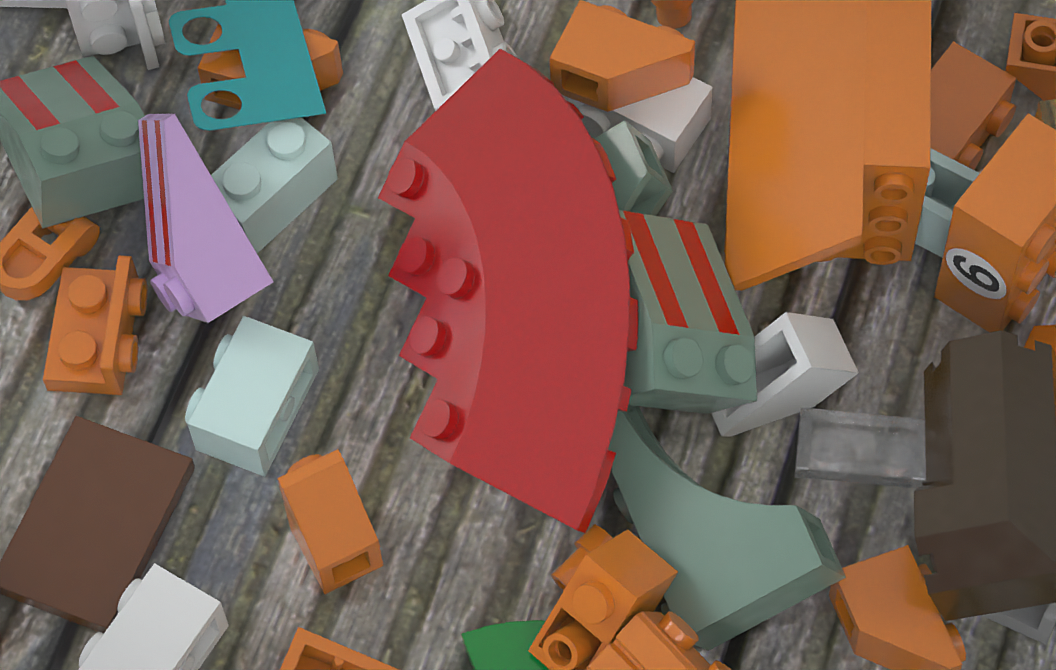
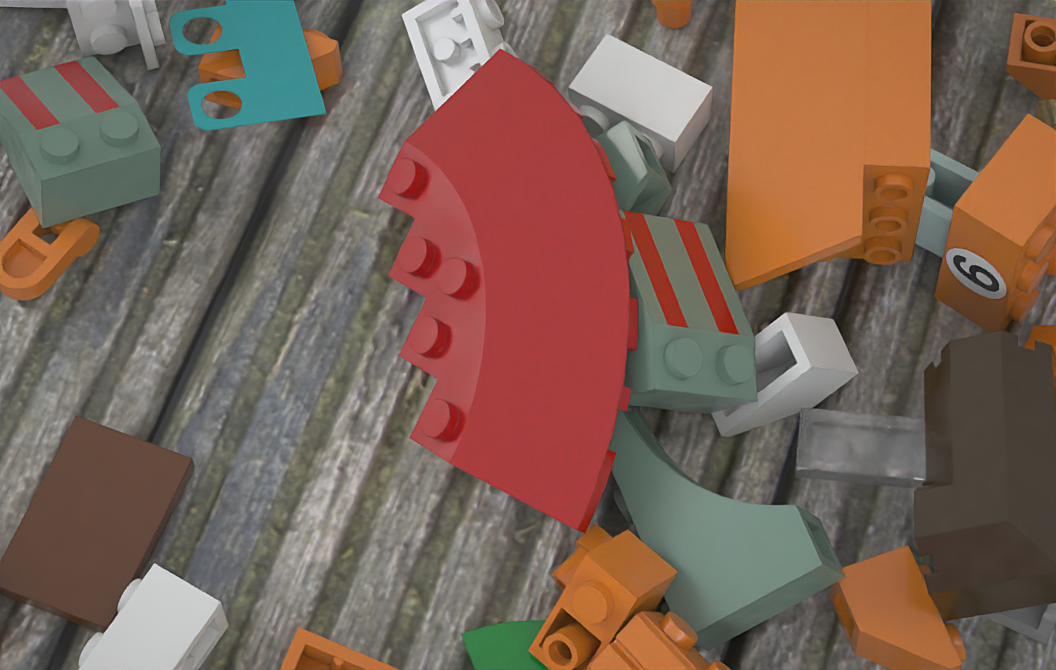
orange bracket [43,255,148,395] -> none
lavender slope [138,114,273,323] -> none
light aqua brick [185,315,319,477] -> none
light aqua brick [211,118,338,253] -> none
orange slope [277,449,384,594] -> none
orange slope [550,0,695,112] -> none
orange brick [930,41,1017,170] -> none

